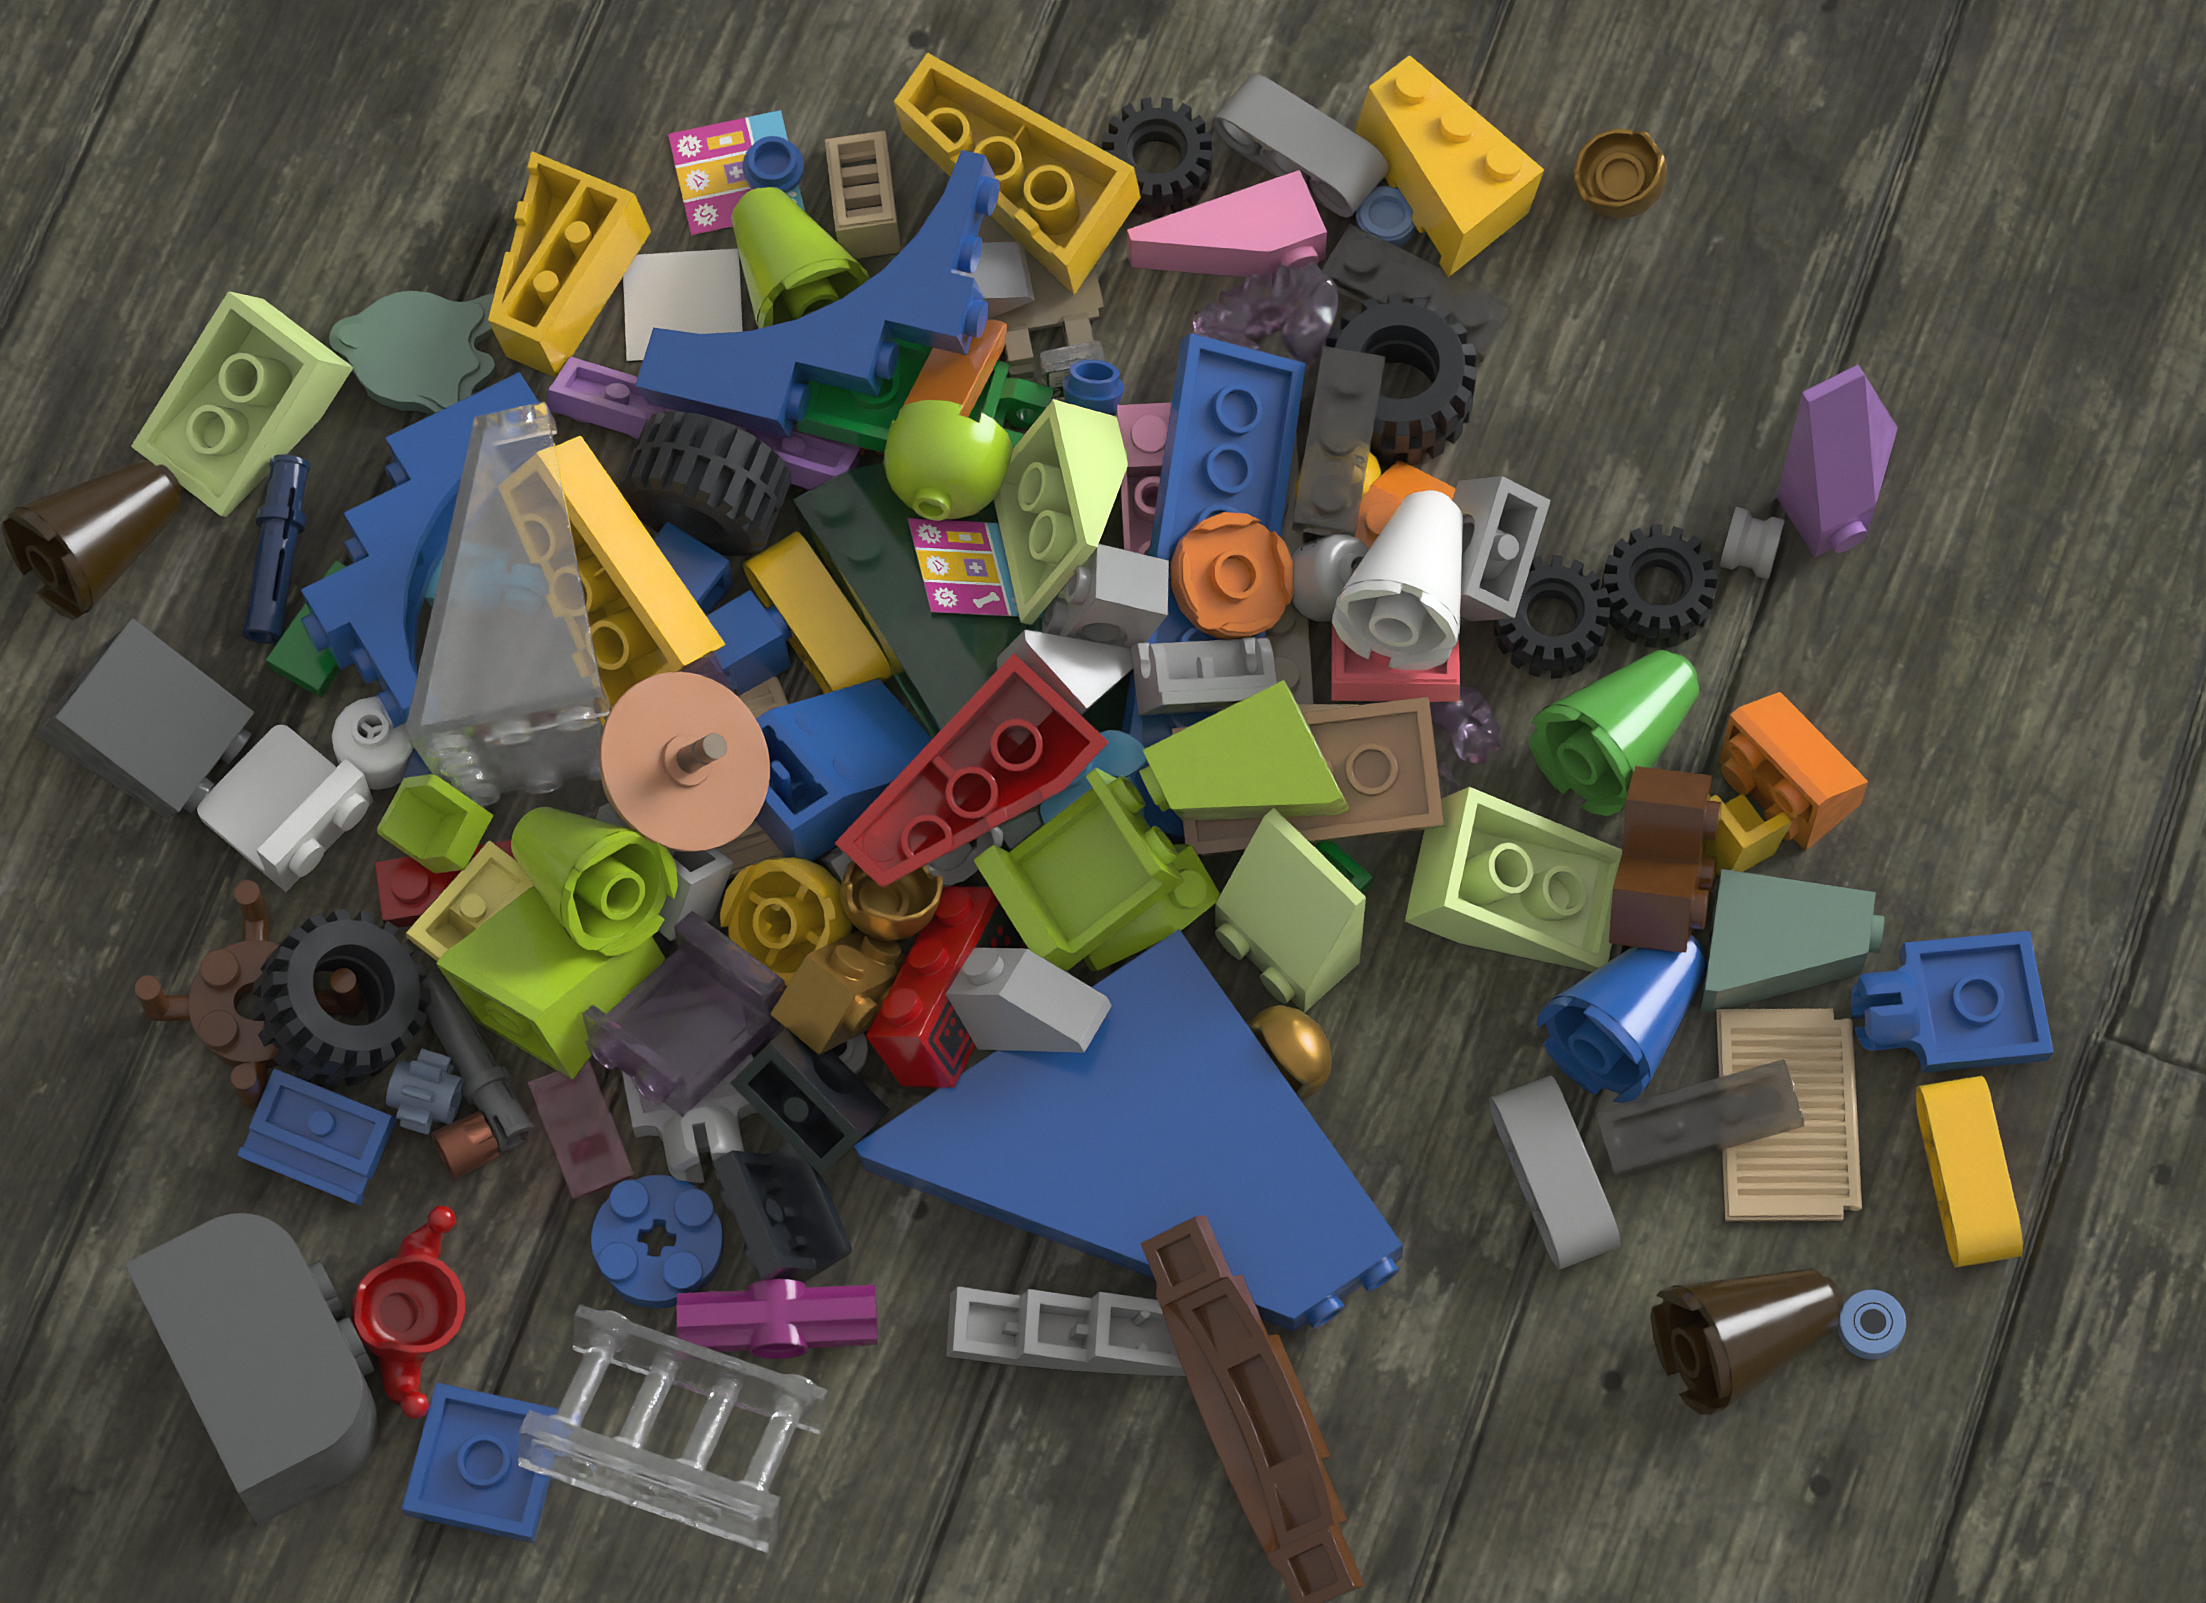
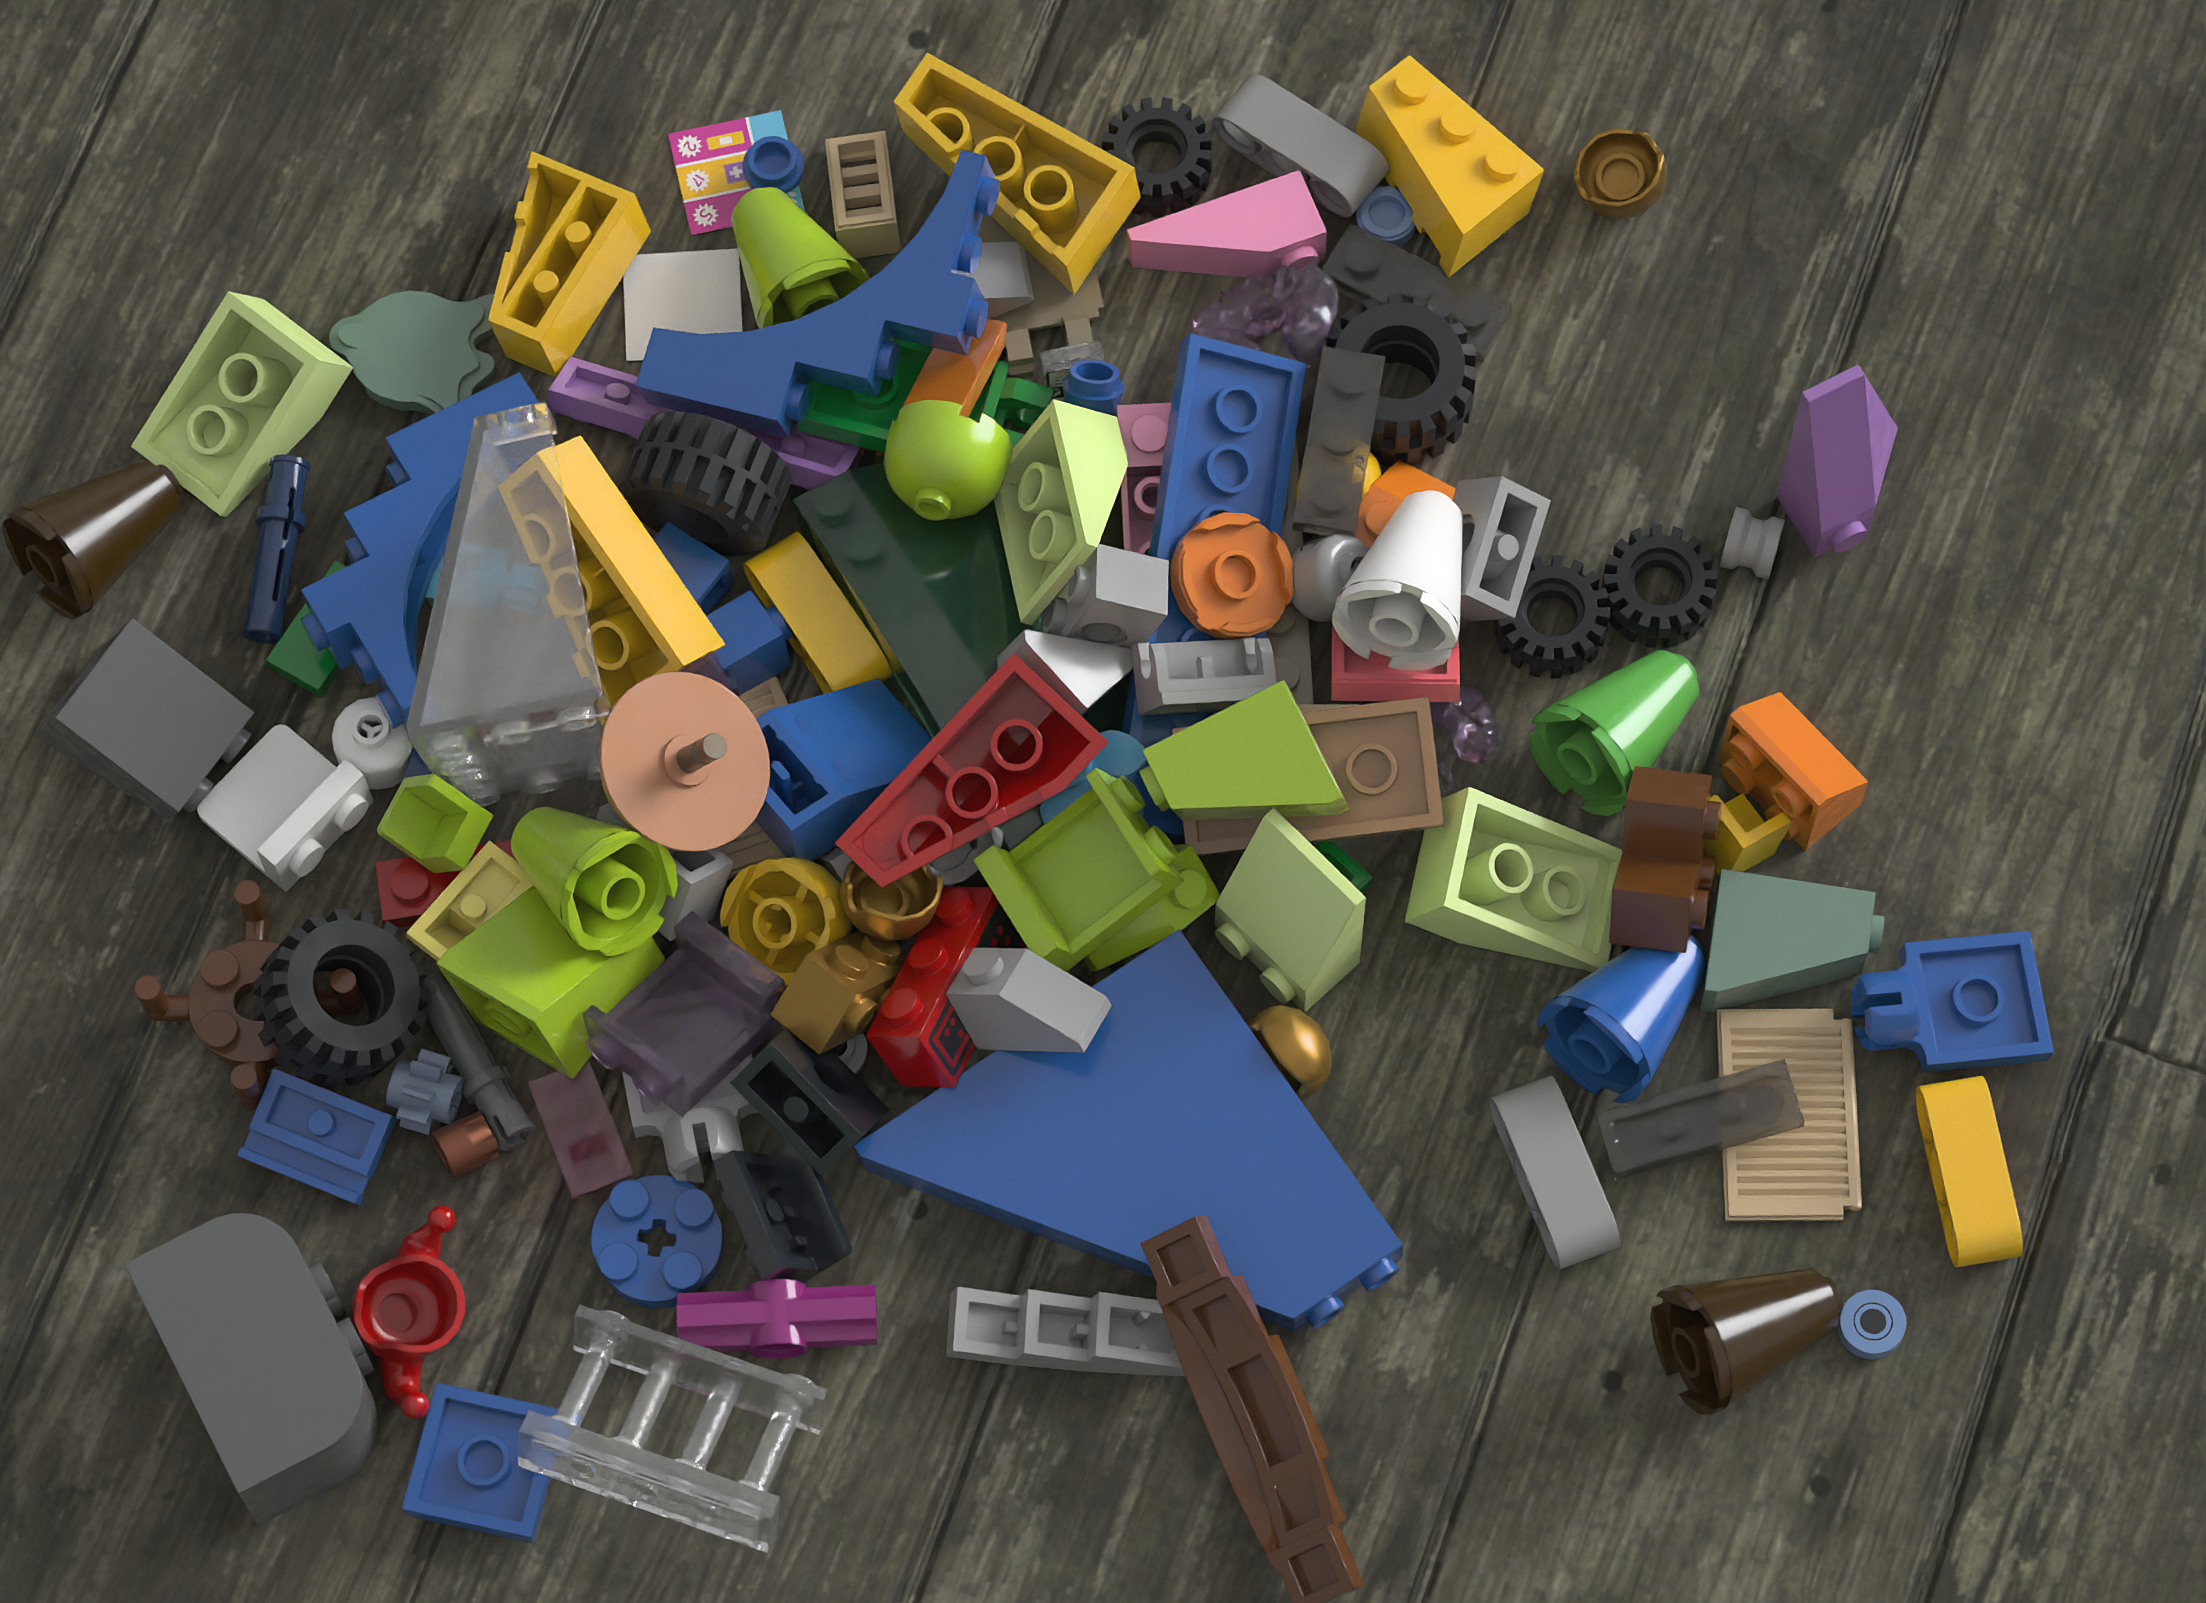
sticker [908,518,1043,618] -> none

